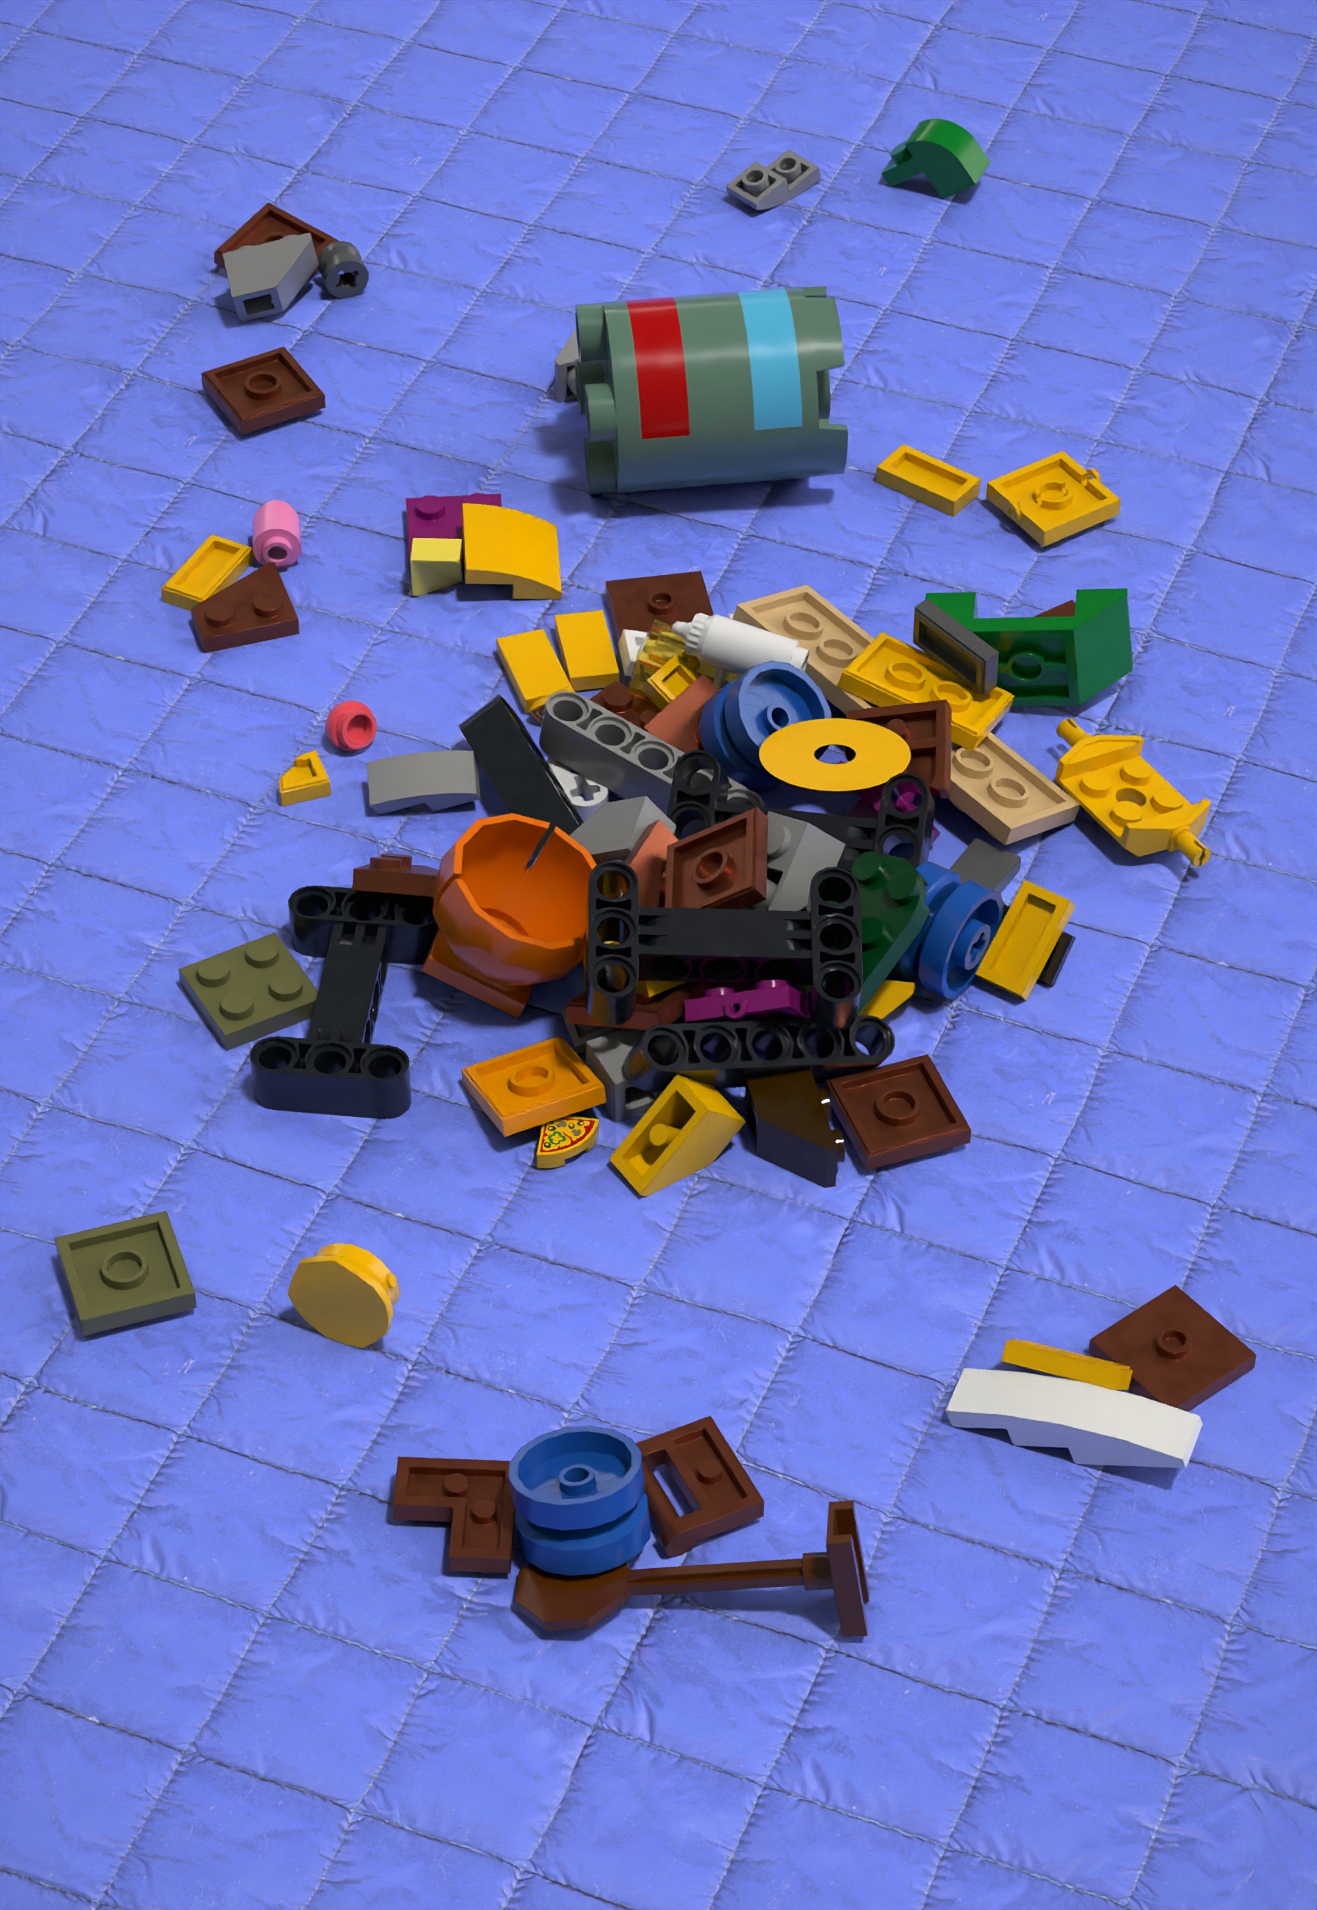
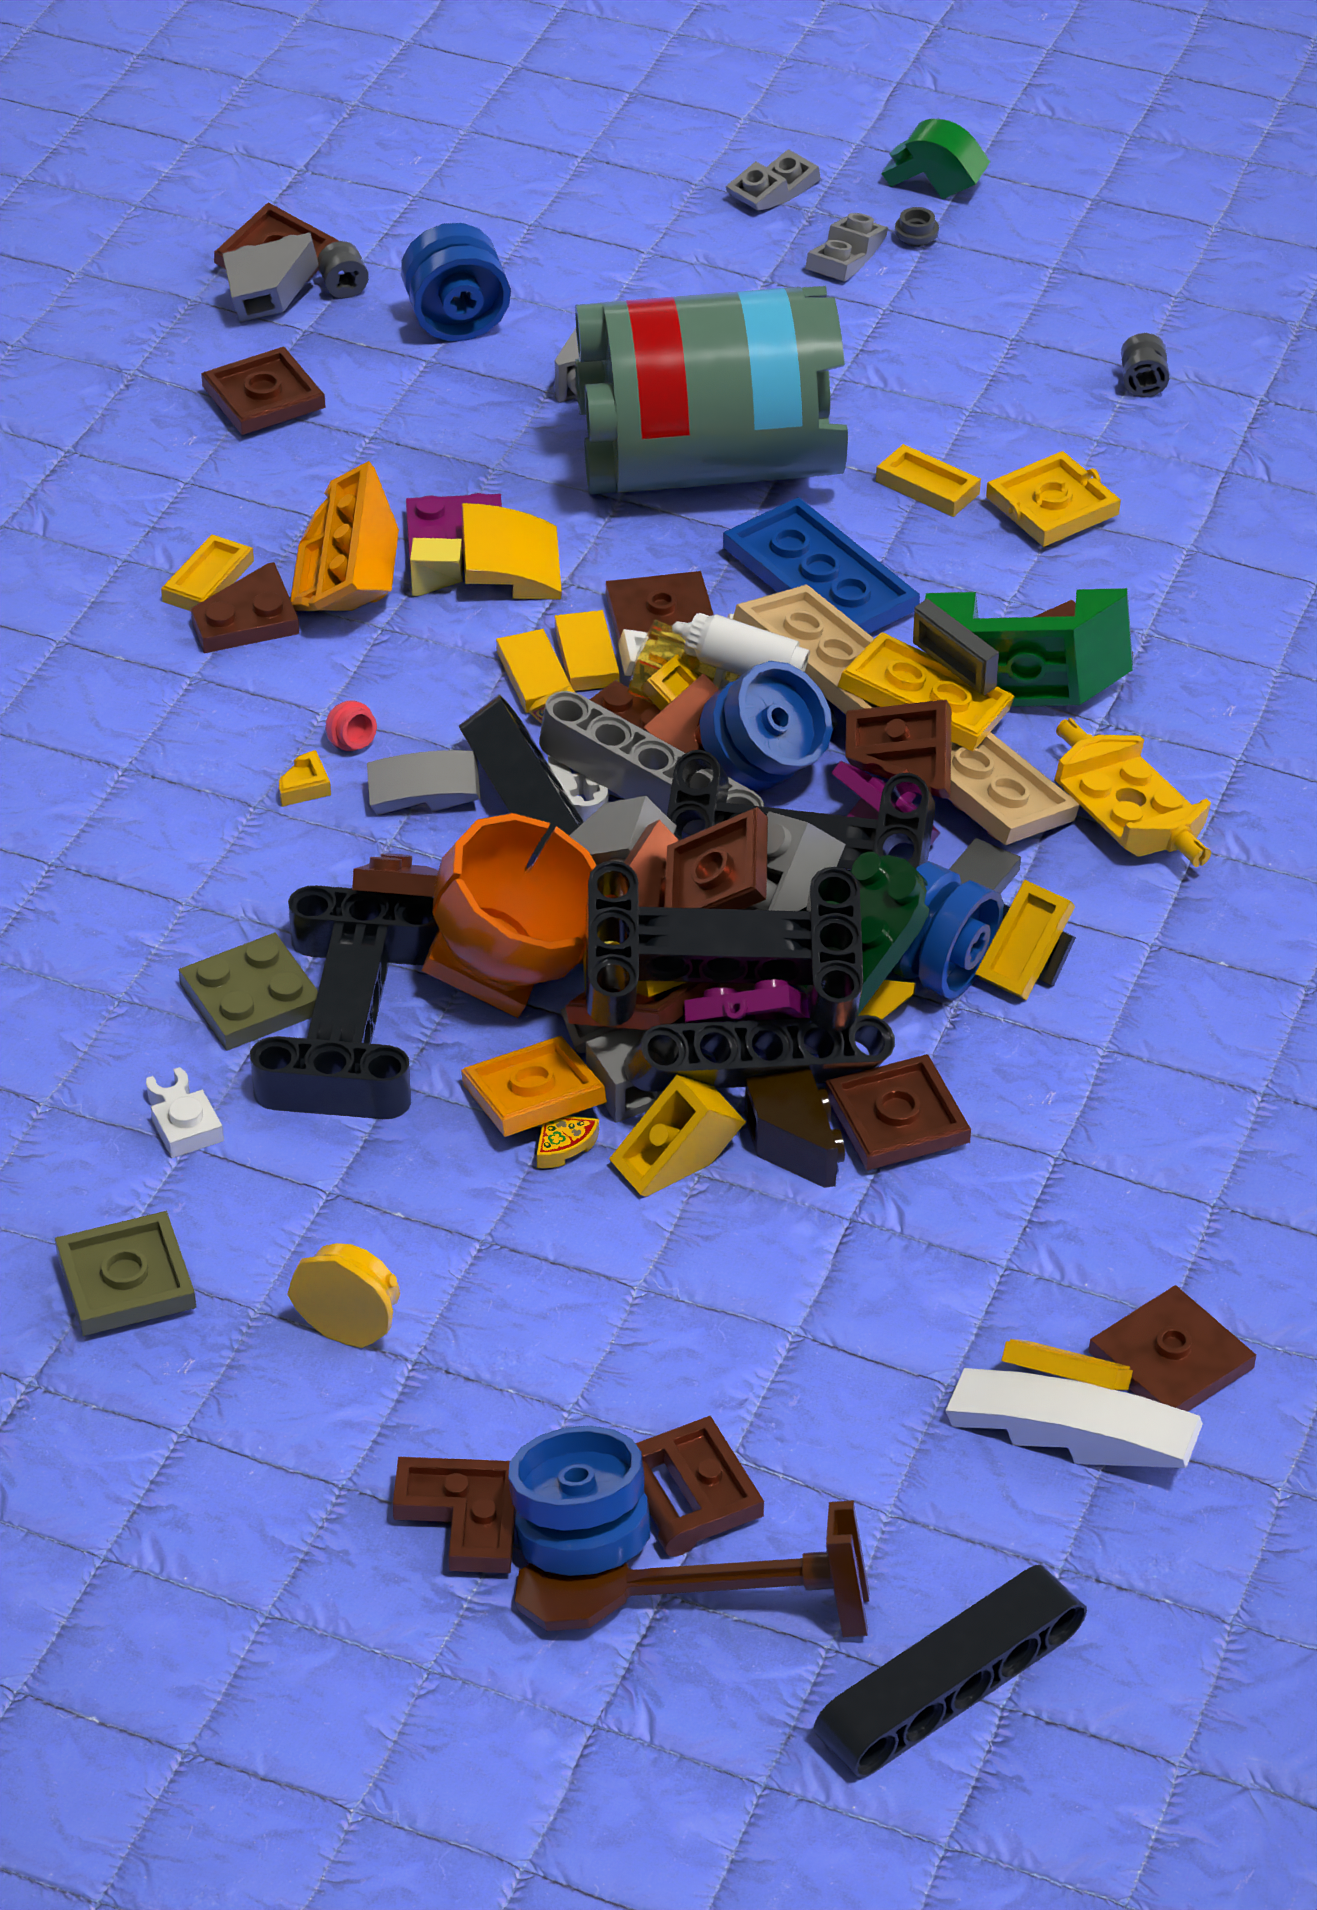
bright pink brick [252,500,301,568] -> none
yellow sticker [759,718,911,791] -> none
none -> white plate [146,1067,224,1158]
none -> light orange wedge [291,461,399,611]
none -> blue wheel [401,223,511,341]
none -> blue plate [723,497,920,634]
none -> light grey slope [805,213,888,282]
none -> black beam [813,1564,1087,1778]
none -> dark grey plate [895,207,939,247]
none -> dark grey wheel [1121,333,1170,397]

